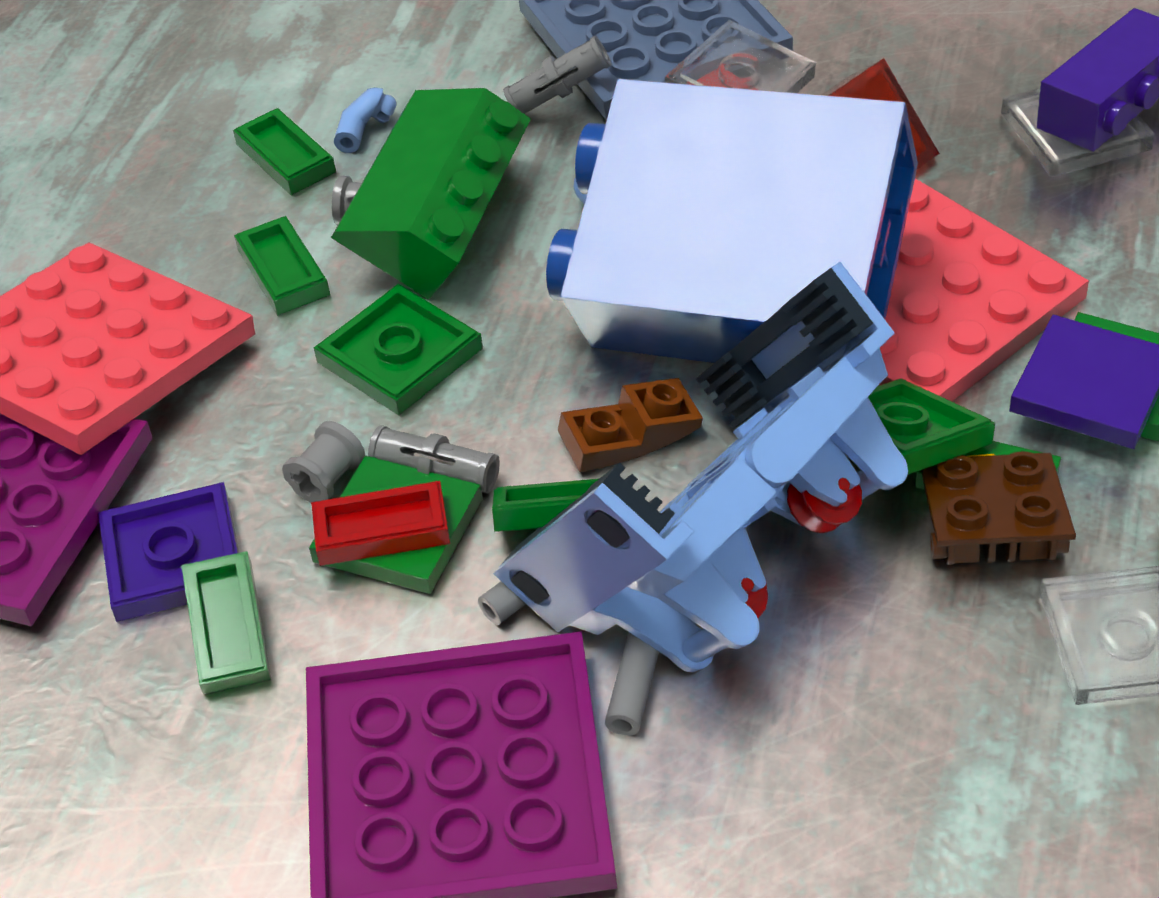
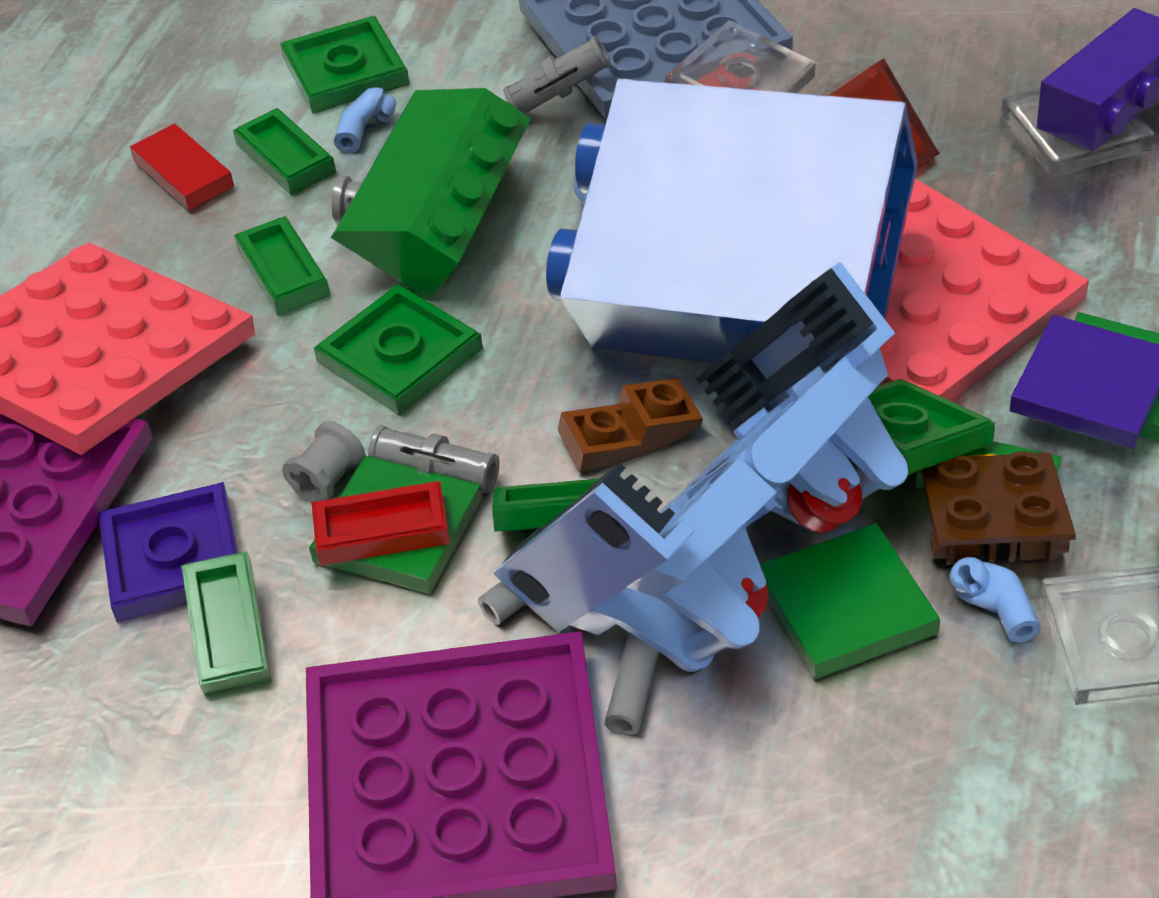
none -> red tile [129,123,235,211]
none -> green tile [280,16,410,113]
none -> green tile [760,523,940,680]
none -> light blue arm [950,557,1041,643]

